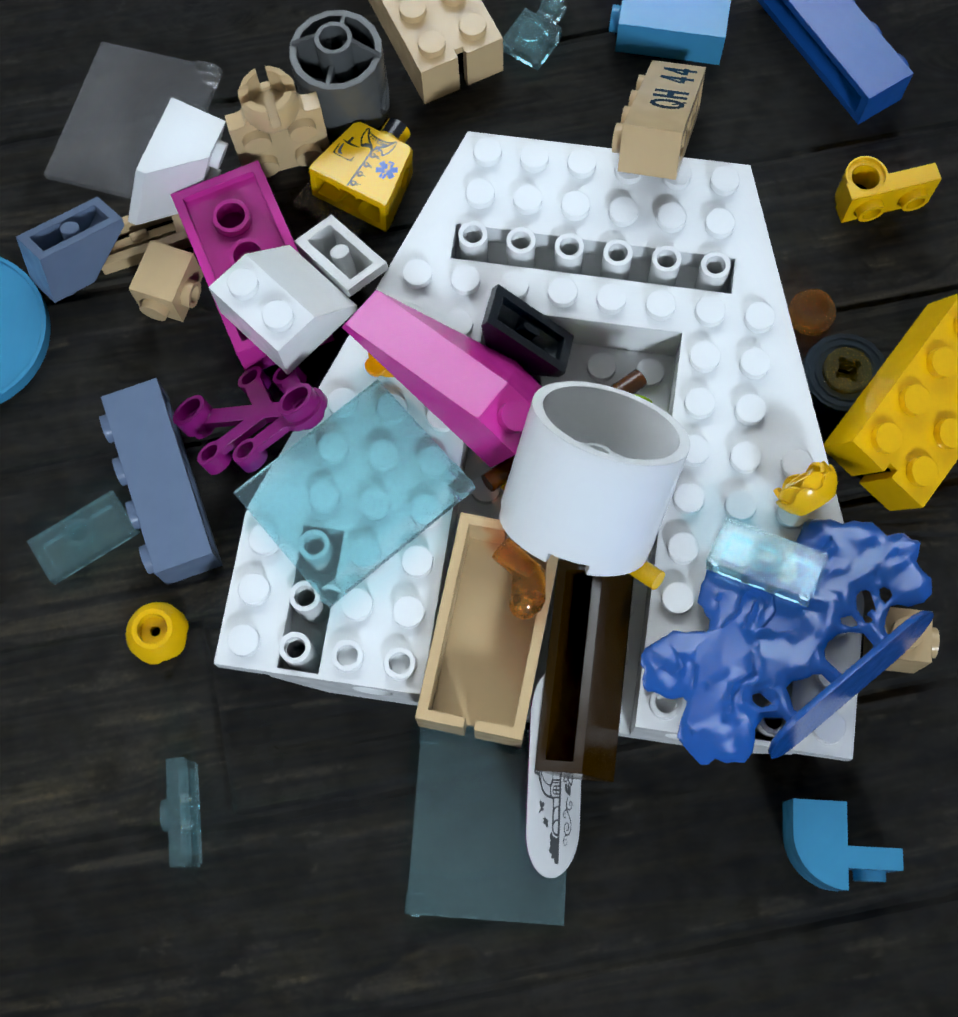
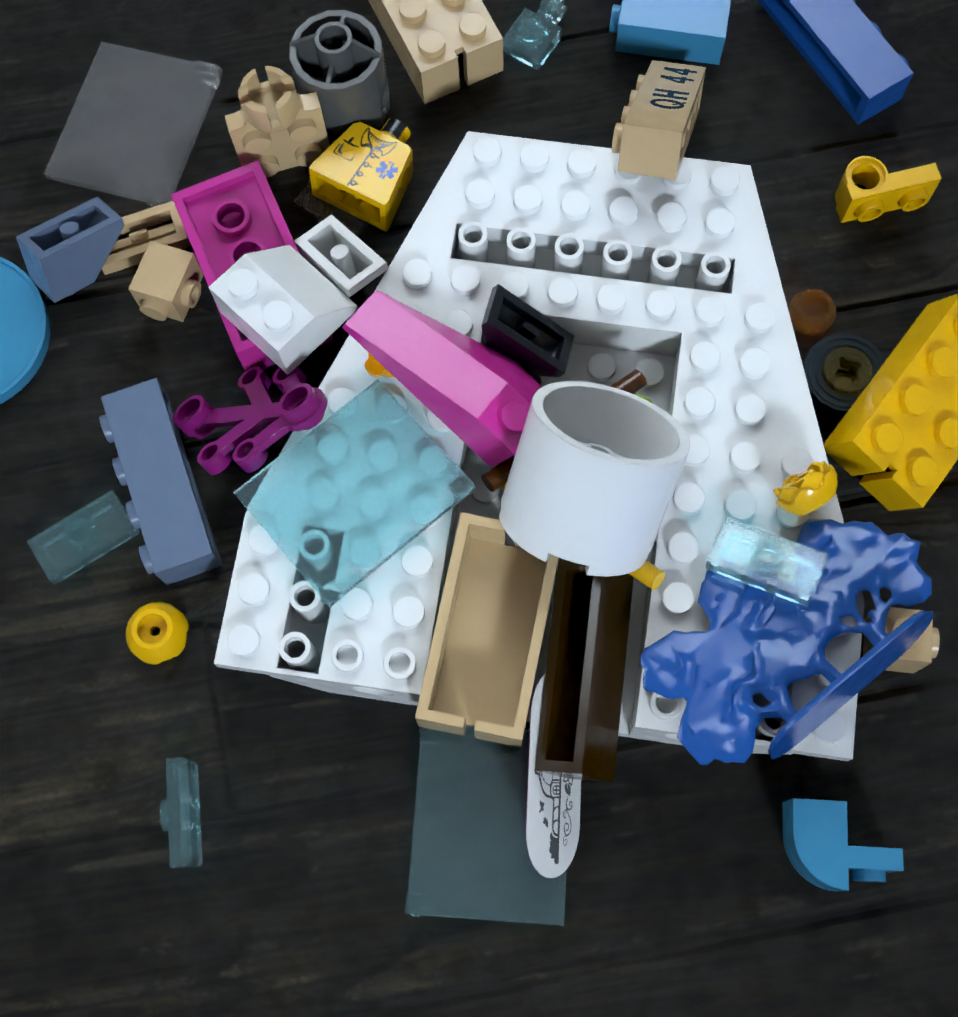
white slope [128,97,228,225] -> none
clear orange arm [492,538,546,620] -> none

